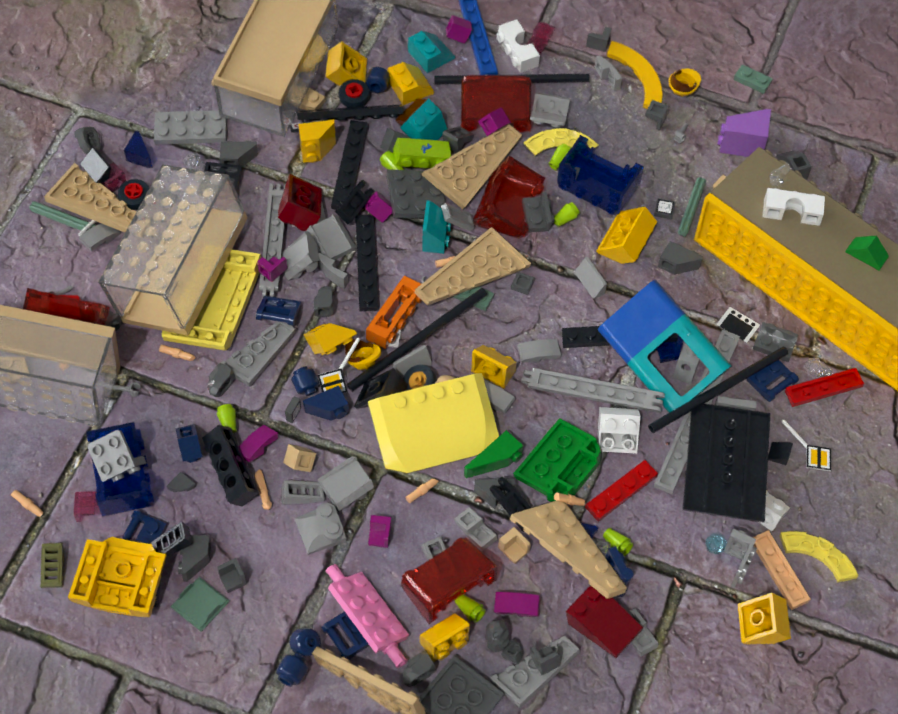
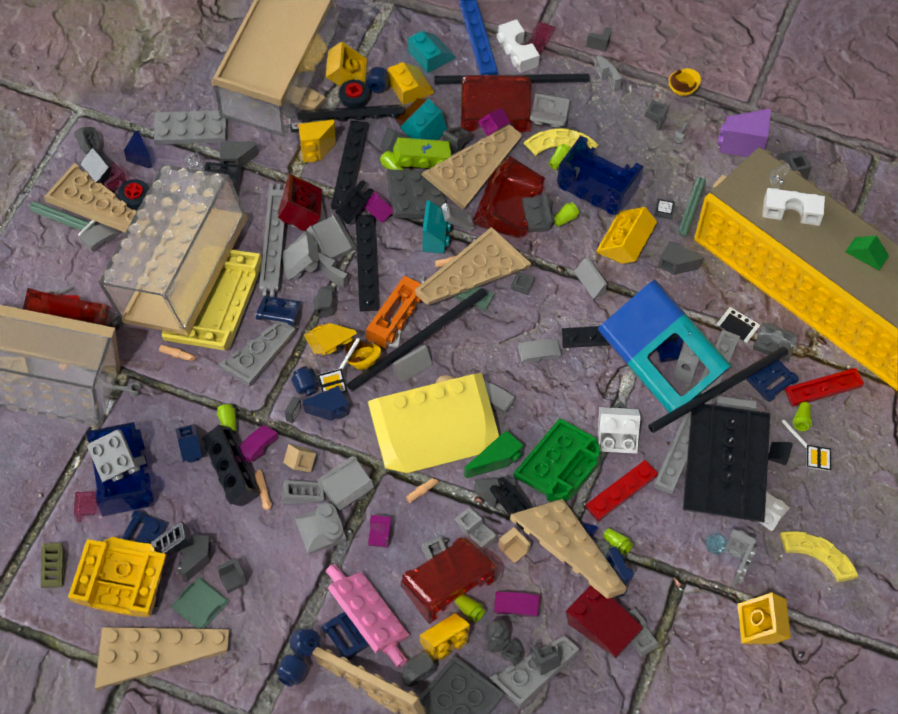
light nougat piece [11,490,43,517] -> none
dark grey tile [167,472,196,492] -> none
dark grey rock [207,363,235,397] -> none
magenta panel [257,257,288,282] -> none
black slope [354,368,408,409] -> none
black wheel [403,365,437,391] -> none
magenta panel [446,15,472,43] -> none
yellow slope [471,345,517,389] -> none
light grey hinge [521,368,665,413] -> none
light nougat piece [554,493,585,506] -> none
yellow tile [606,41,662,109] -> none
sand green plate [733,64,773,94] -> none
light nougat plate [752,530,811,610] -> none
clear animal [803,358,833,379] -> none
none -> tan wing [95,627,230,691]
none -> lime cone [792,402,812,431]

